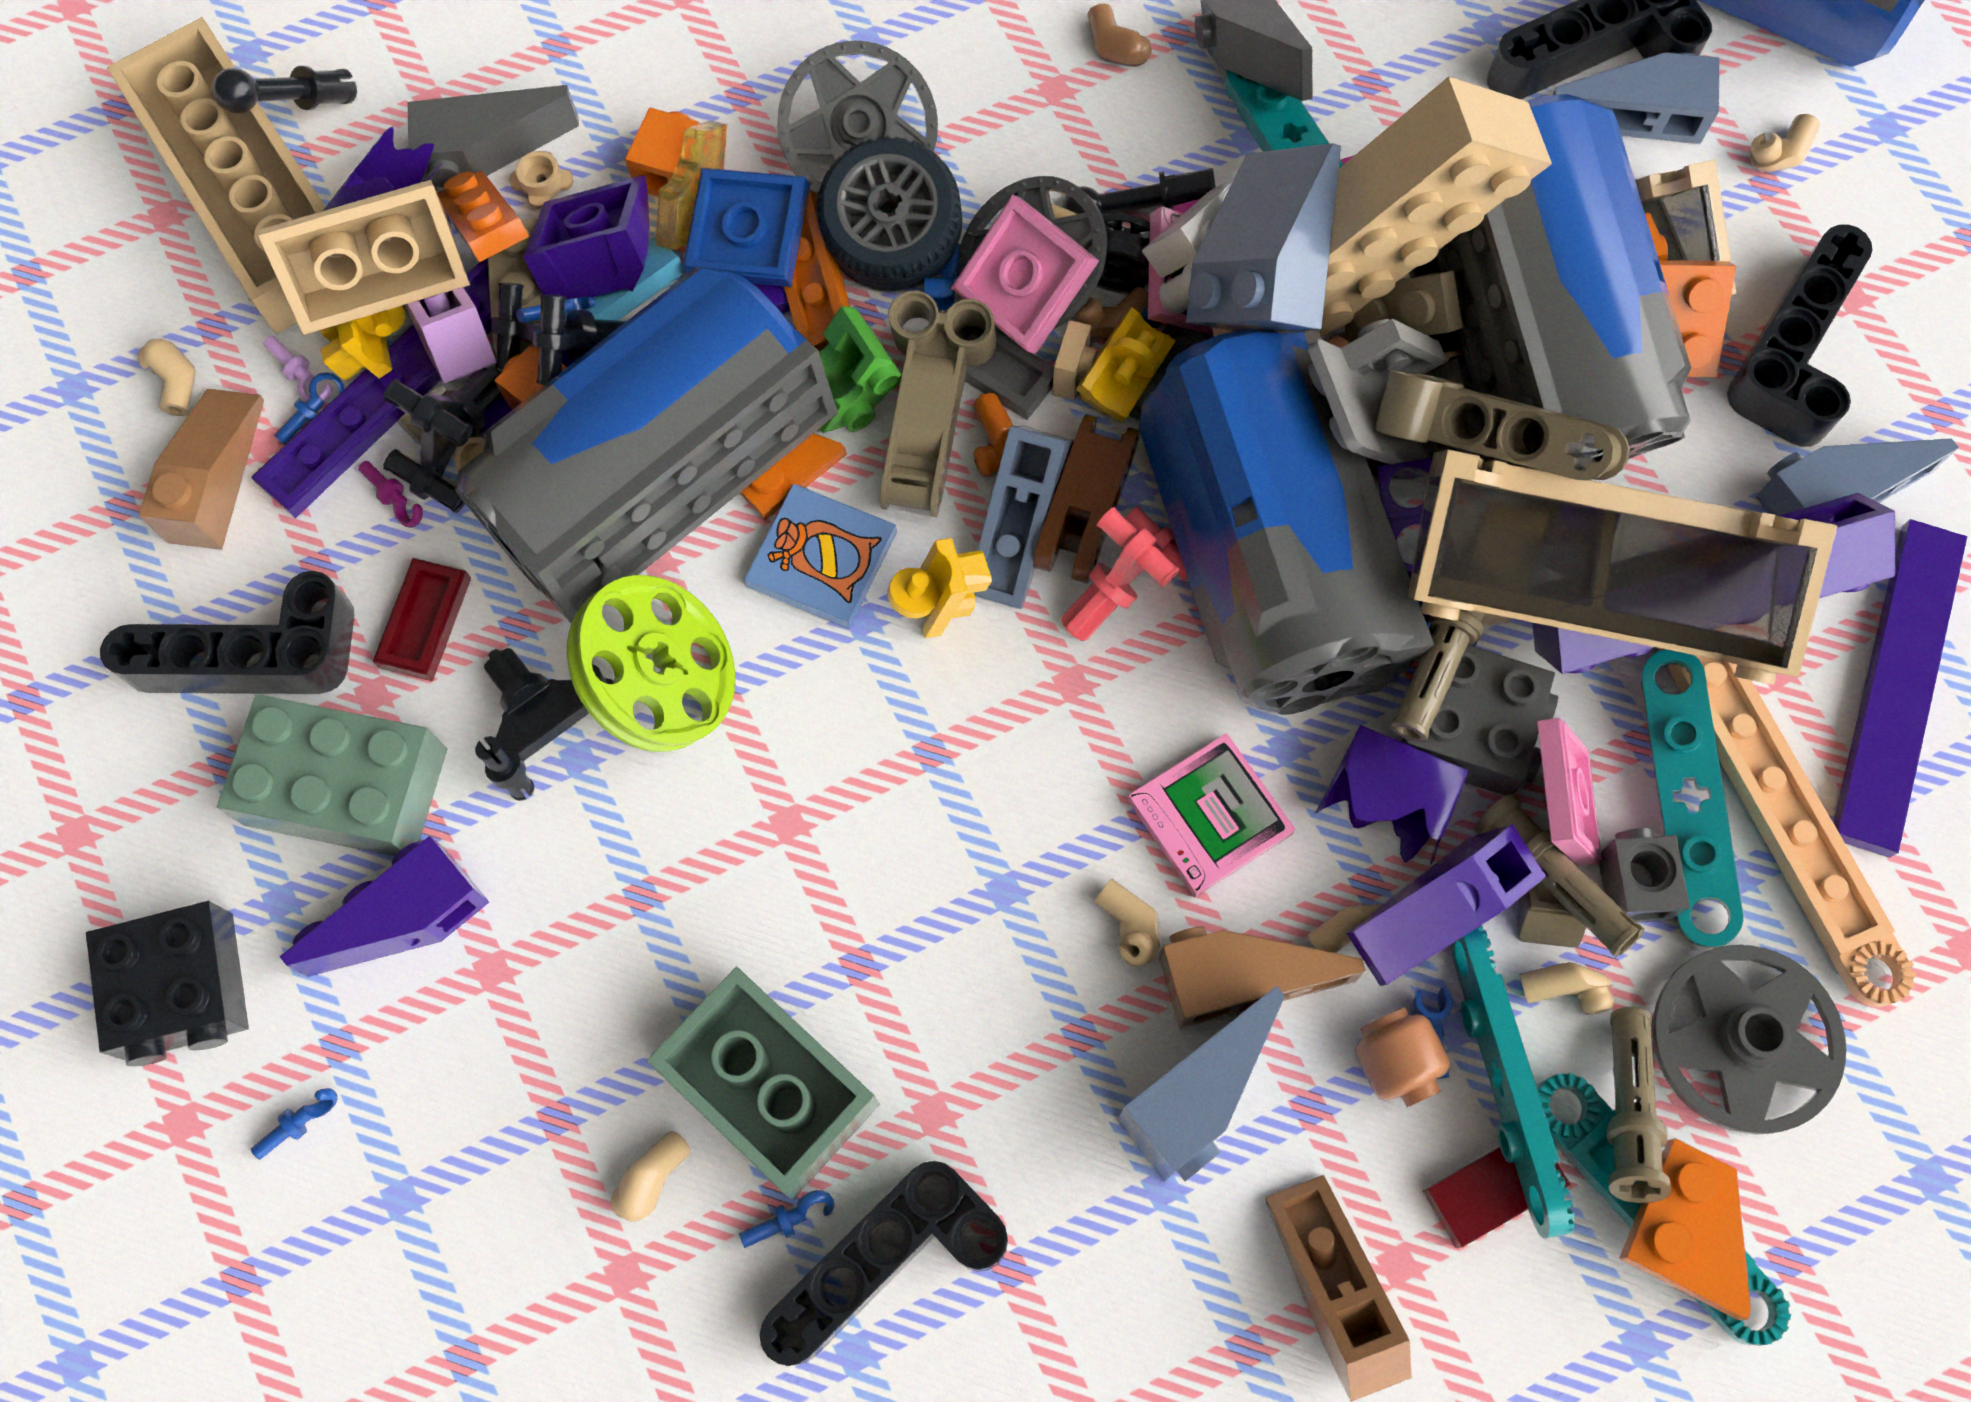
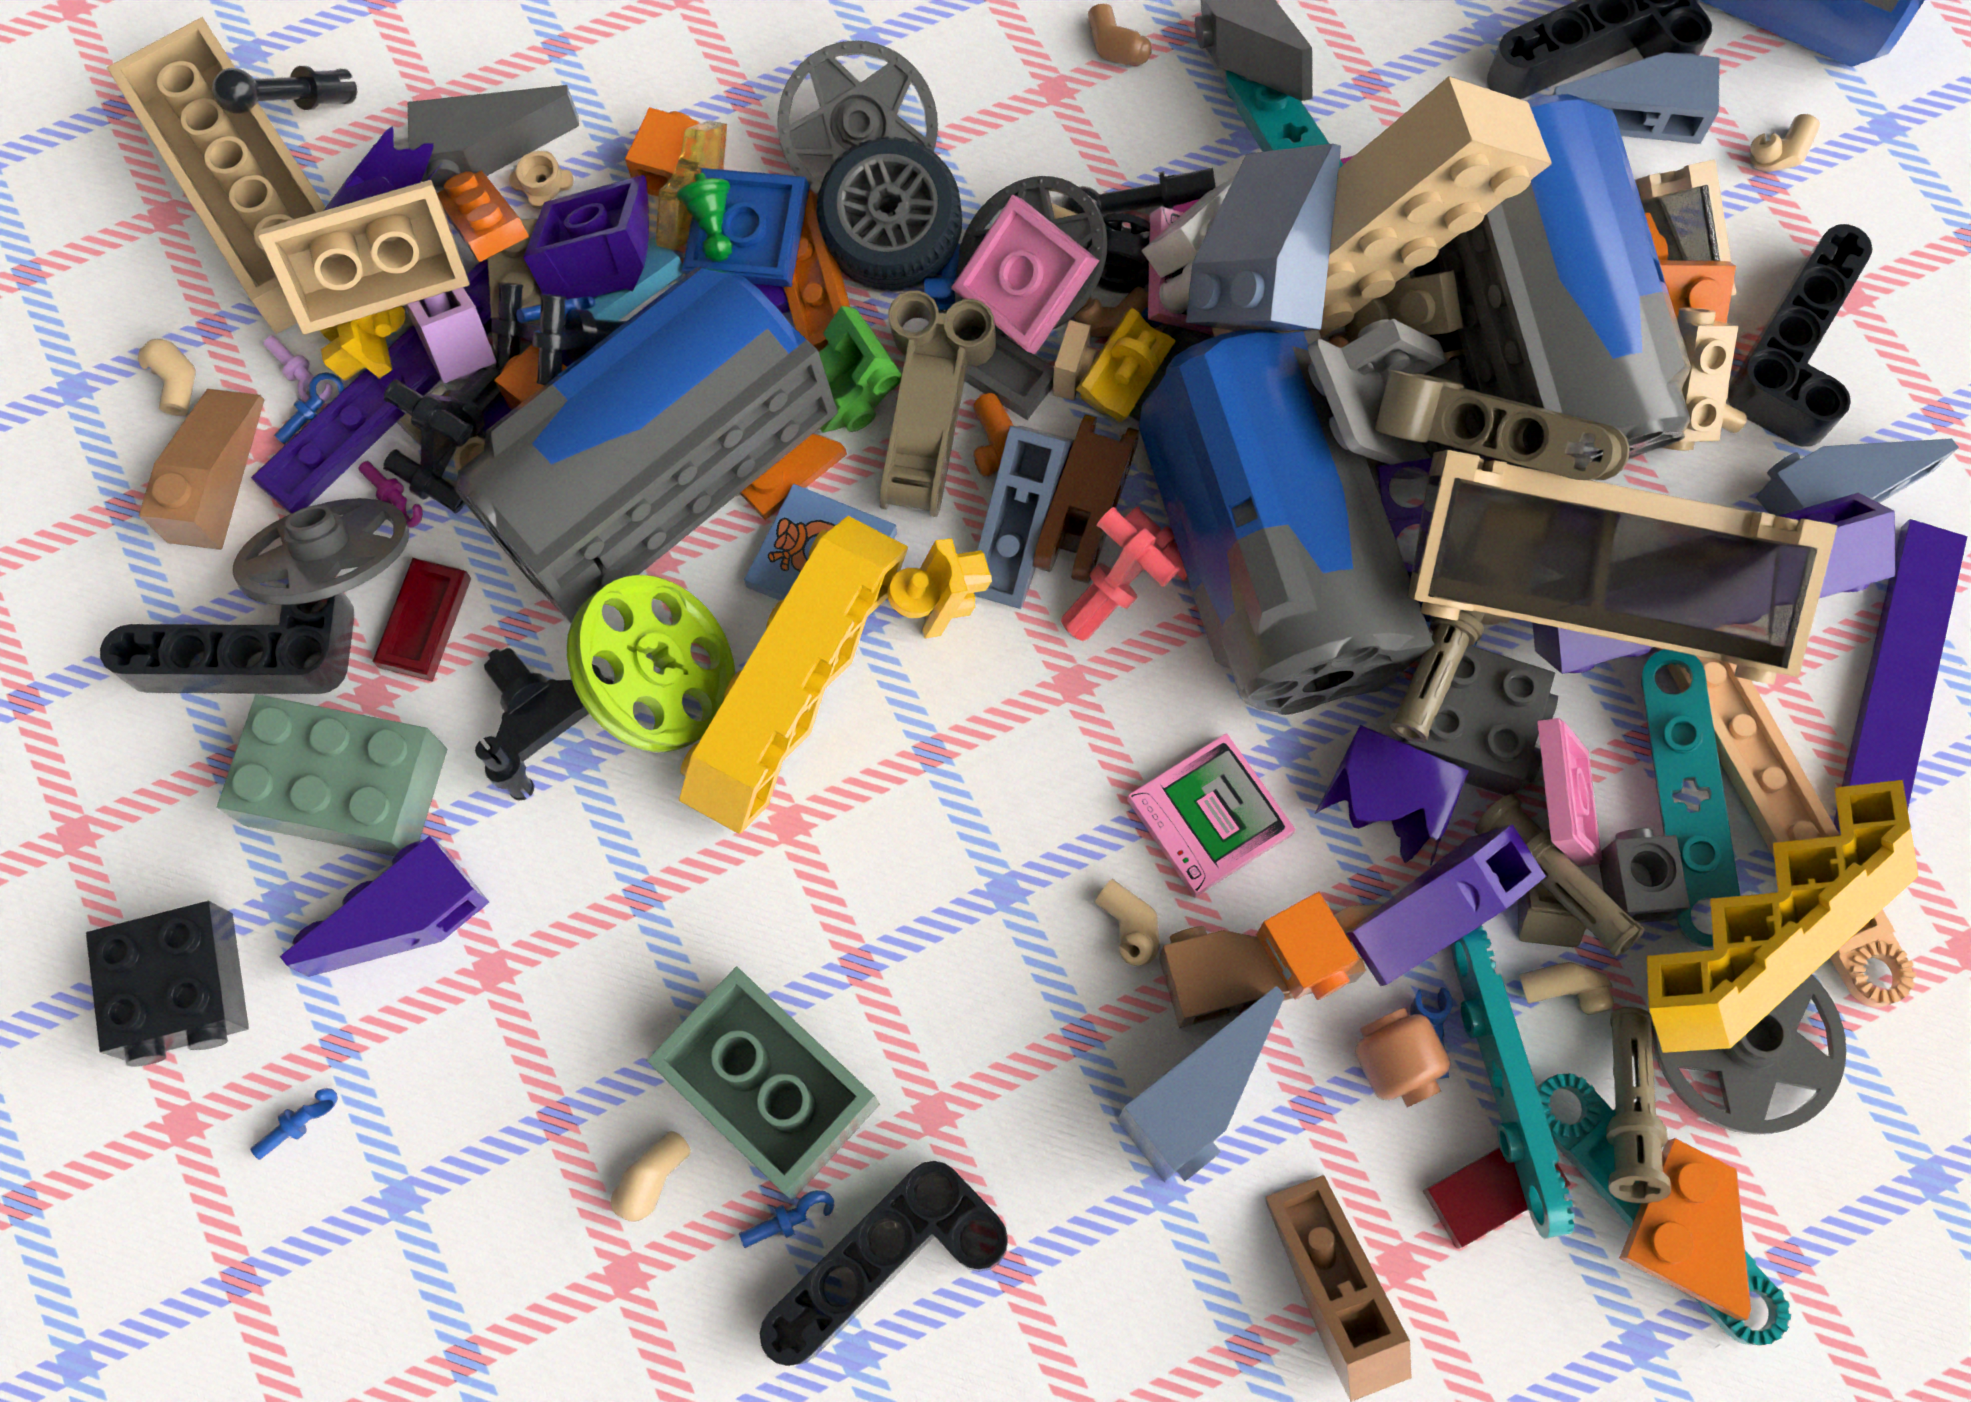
none -> dark grey wheel [232,498,410,605]
none -> green piece [676,173,732,262]
none -> yellow brick [678,516,908,834]
none -> orange brick [1256,891,1360,1001]
none -> yellow brick [1646,780,1918,1053]
none -> tan brick [1662,308,1747,451]

